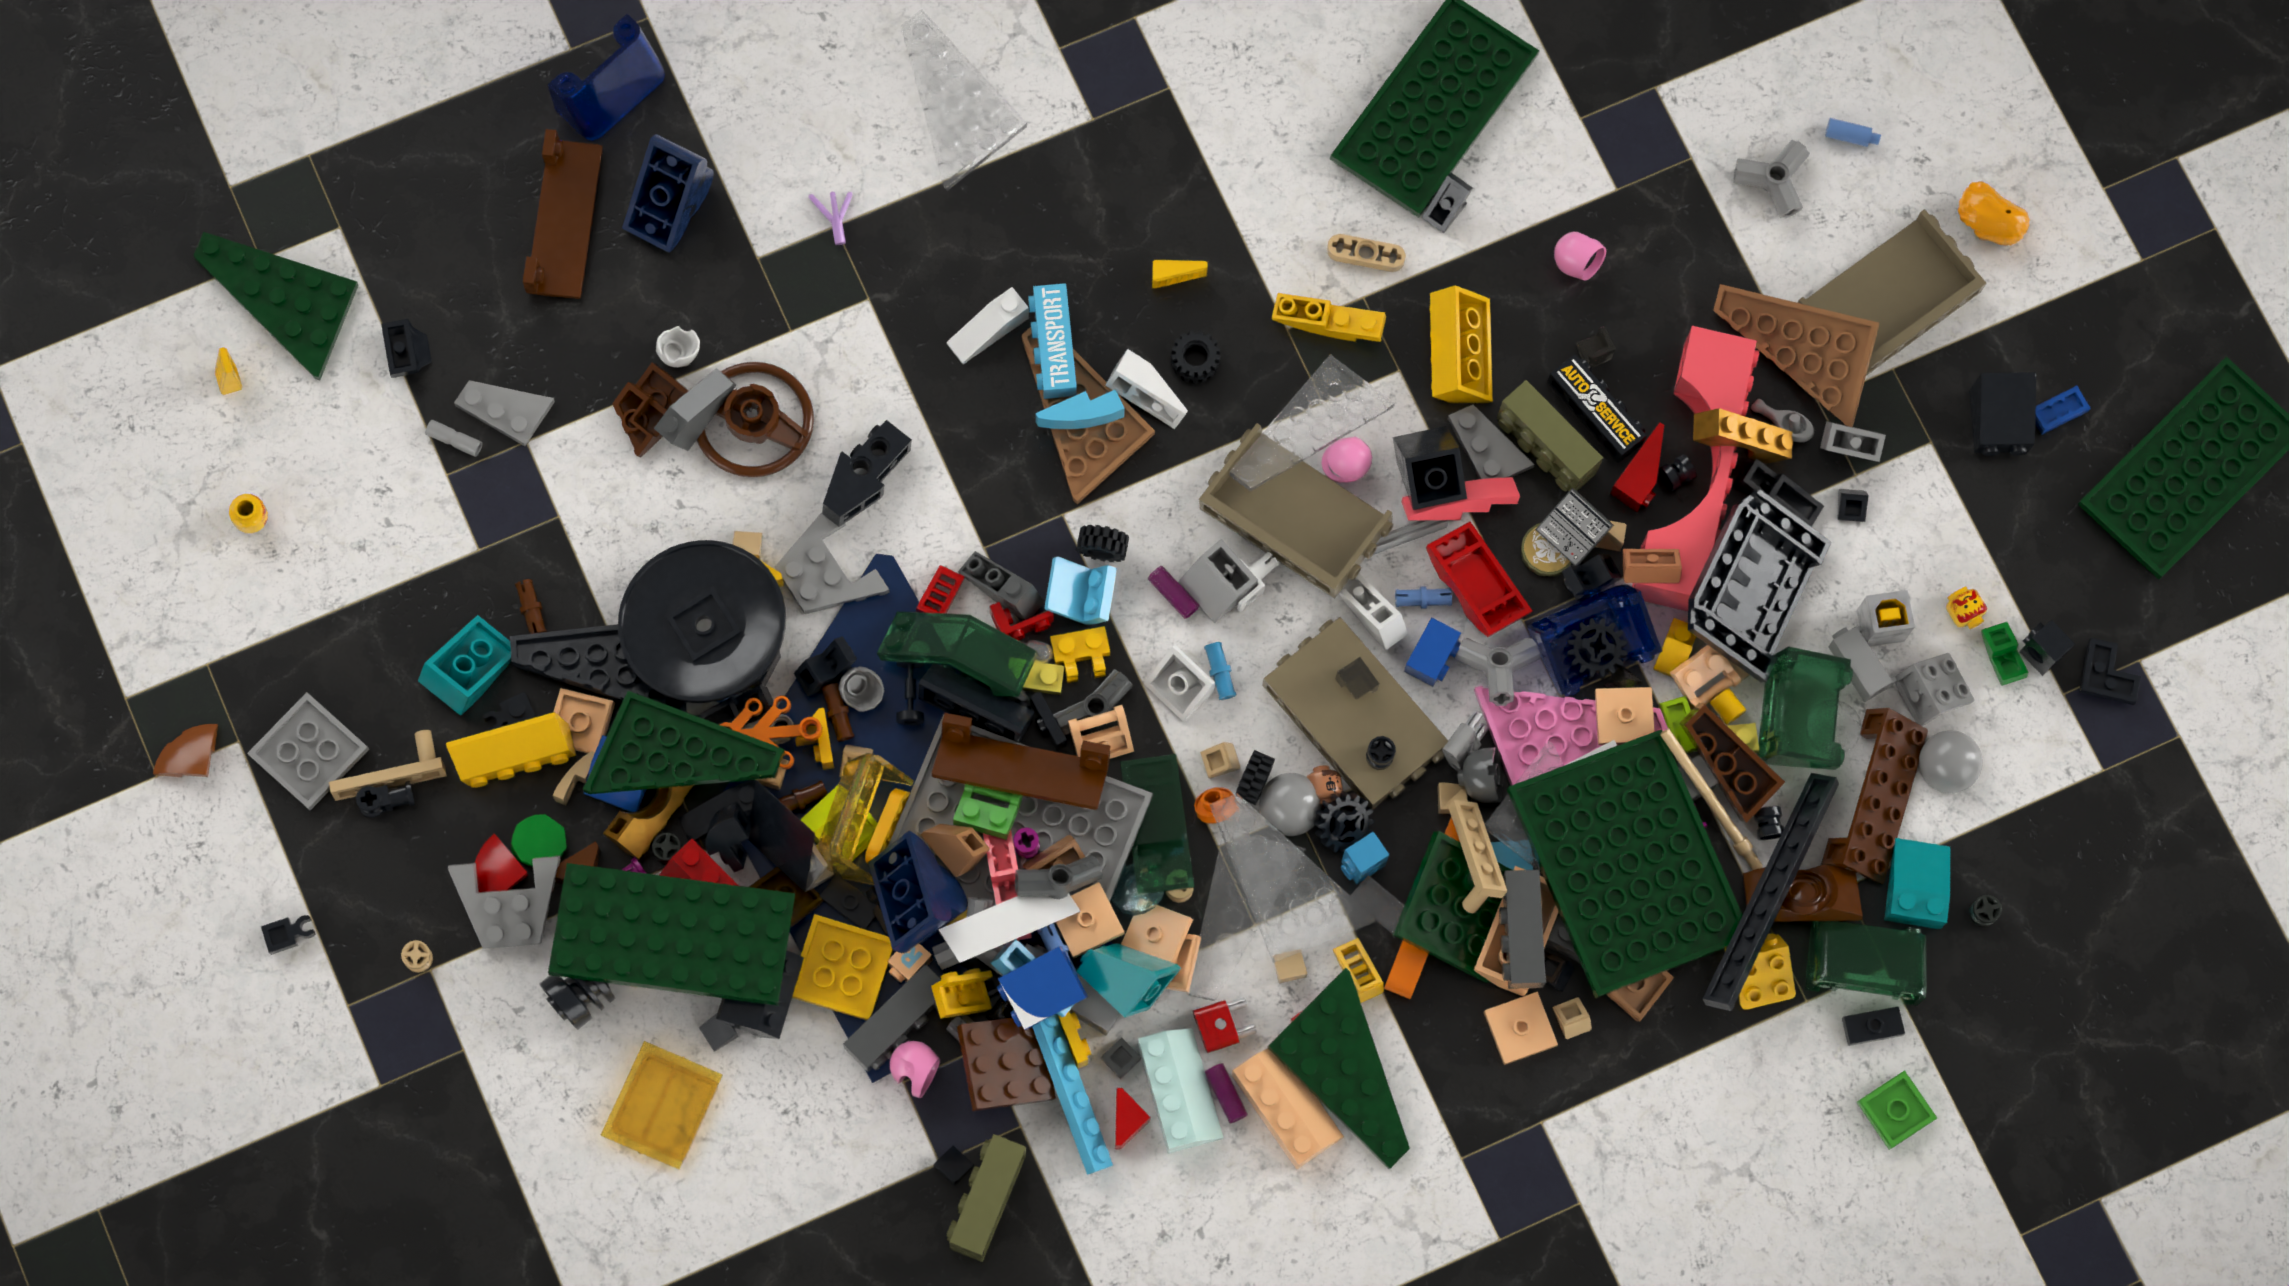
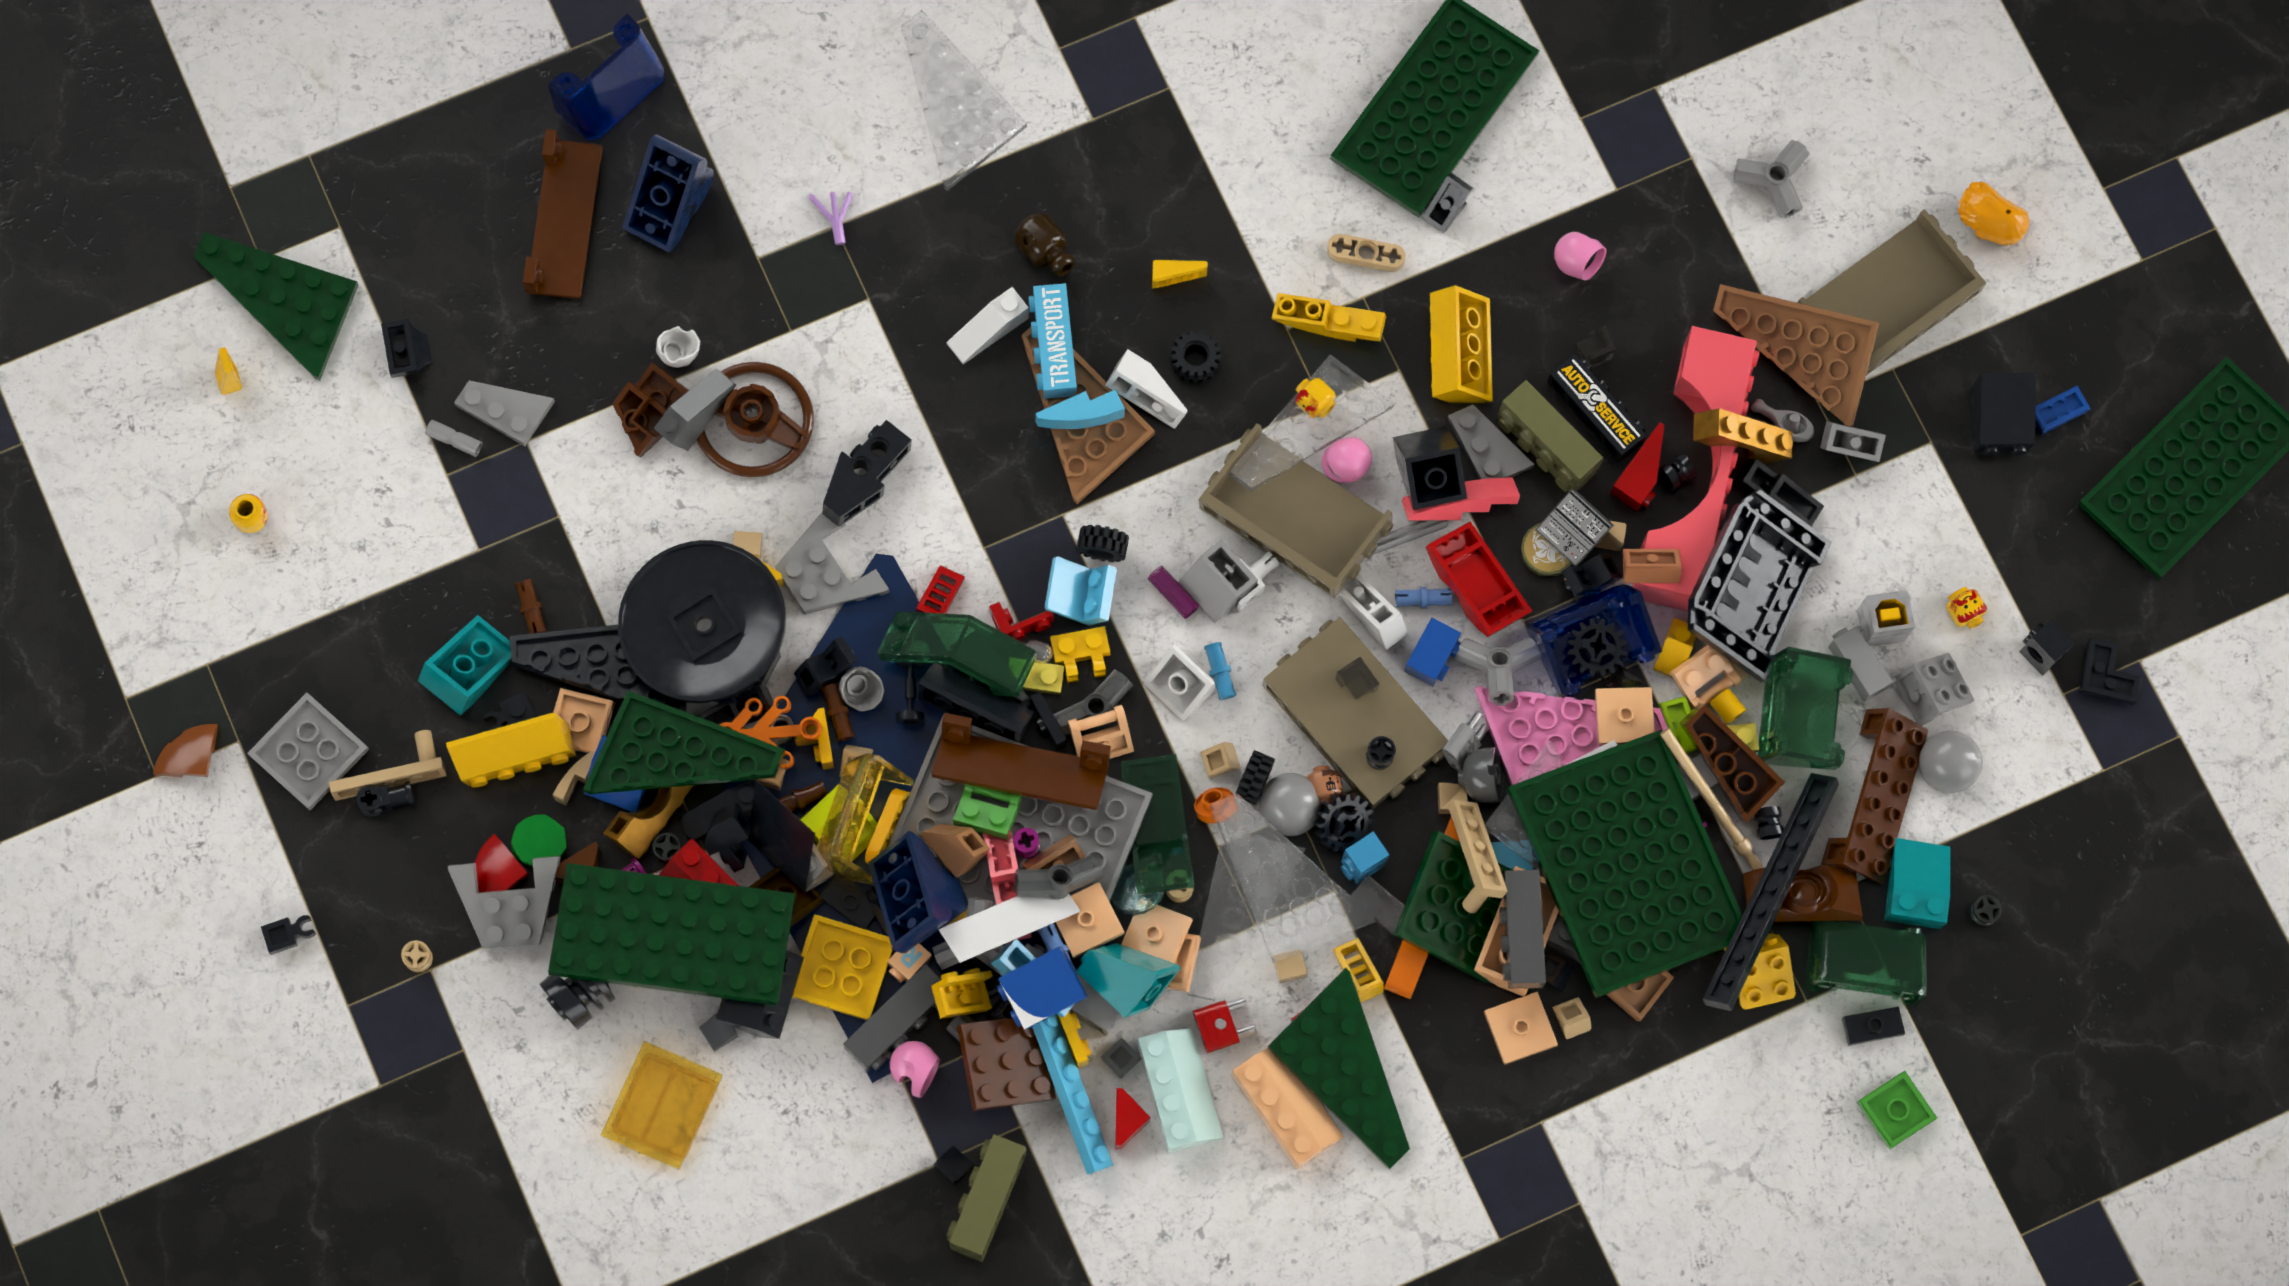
dark grey slope [958,551,1045,621] -> none
magenta piece [1205,1063,1248,1124] -> none
medium blue cylinder [1825,118,1881,147] -> none
black slope [1837,489,1869,522] -> none
green slope [1981,622,2029,686] -> none
none -> dark brown piece [1014,213,1075,276]
none -> yellow head [1295,378,1336,419]

